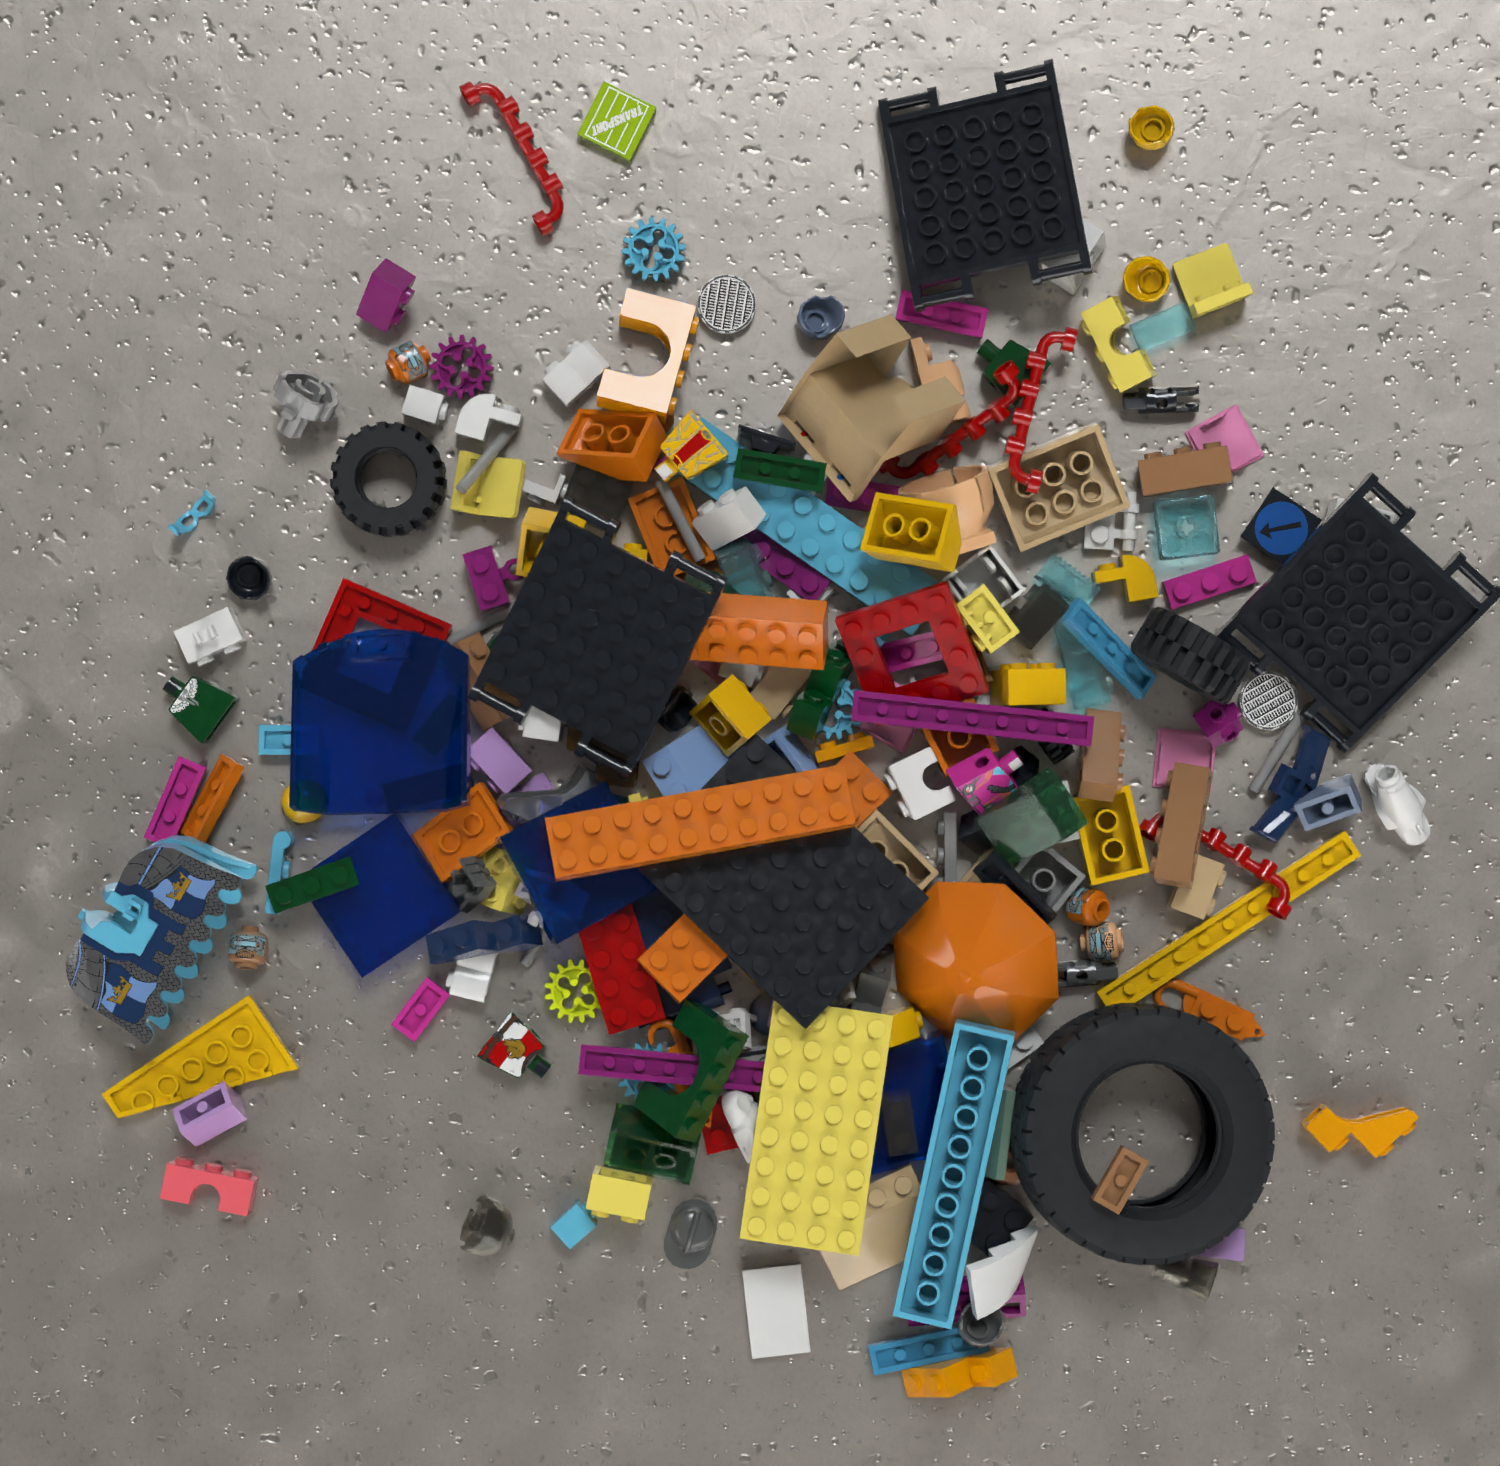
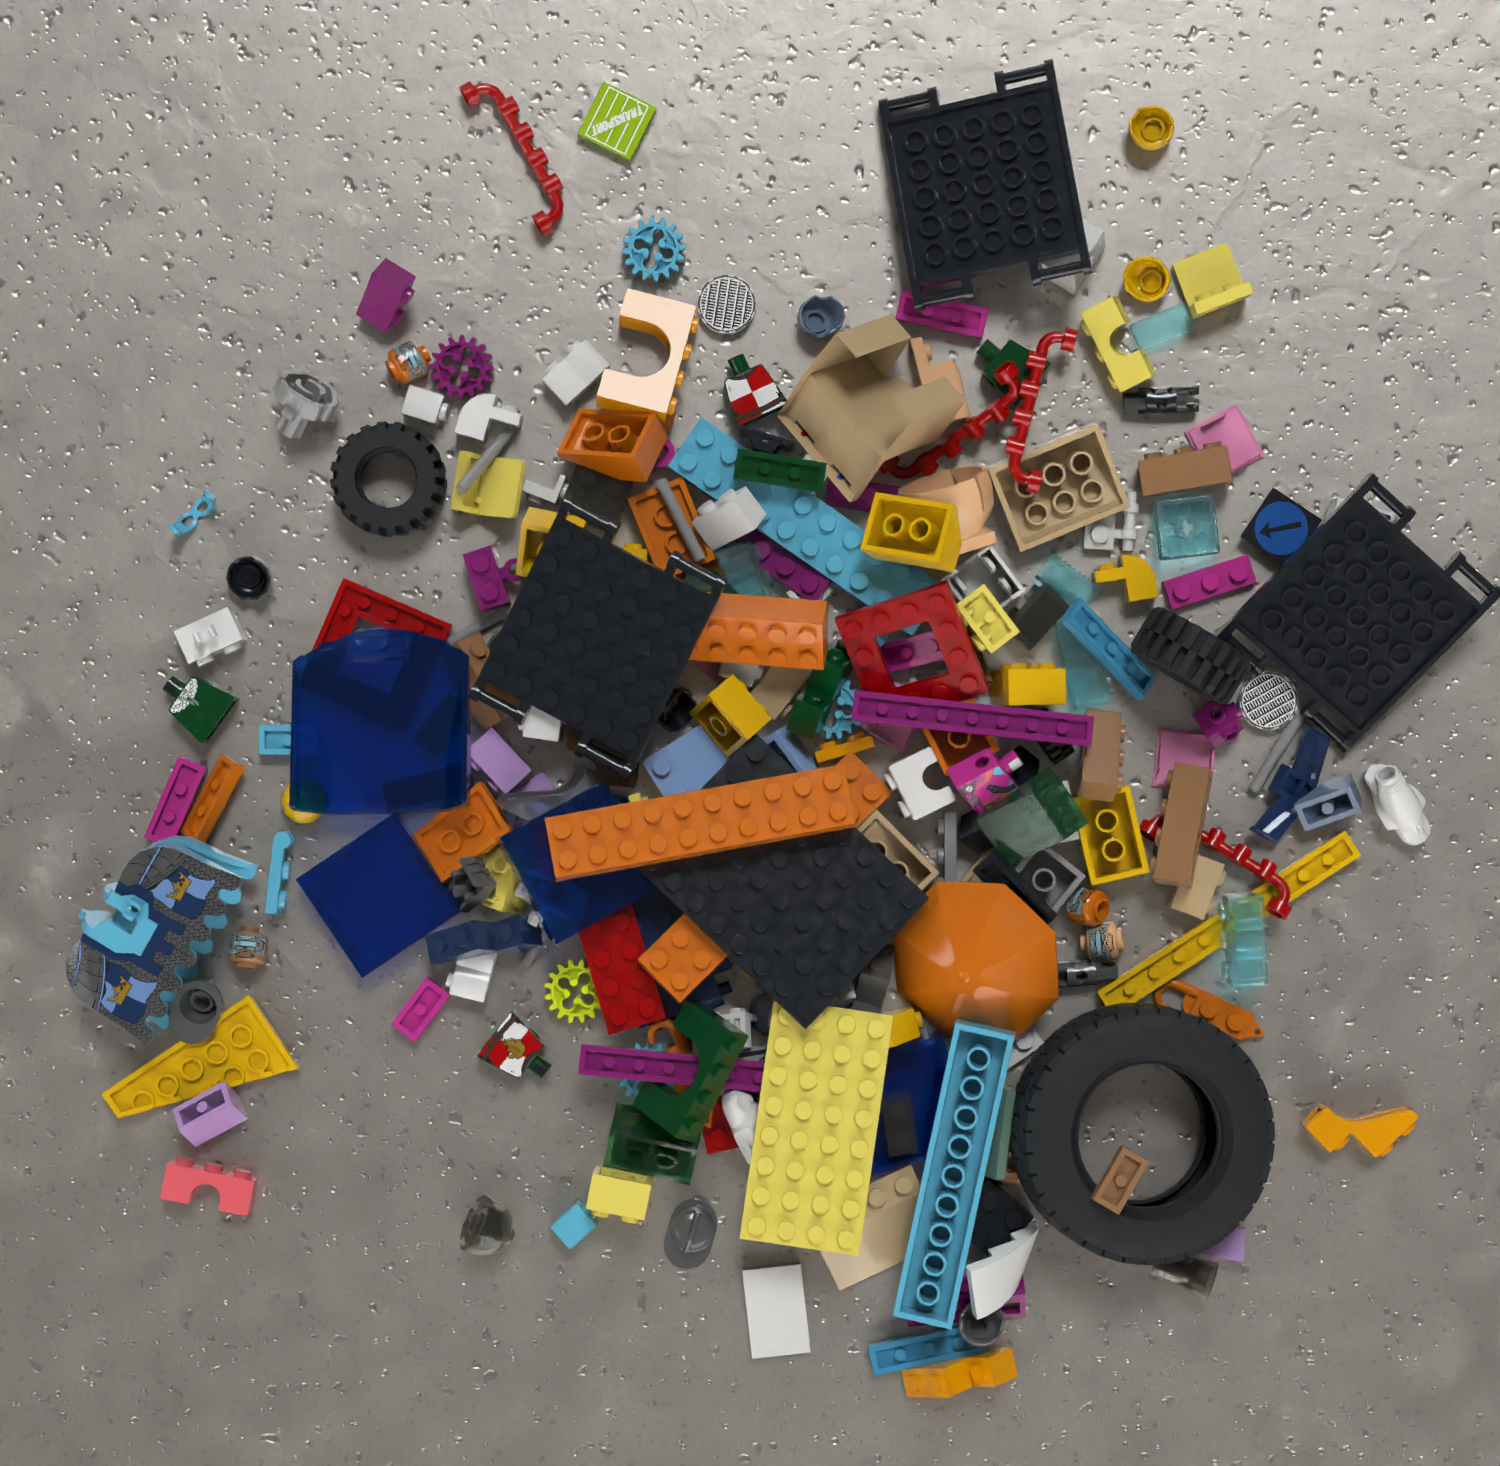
dark green plate [265,856,361,914] -> none
yellow torso [654,410,729,483] -> none
none -> dark grey piece [169,979,223,1044]
none -> torso [724,354,787,430]
none -> clear light blue brick [1218,892,1268,987]

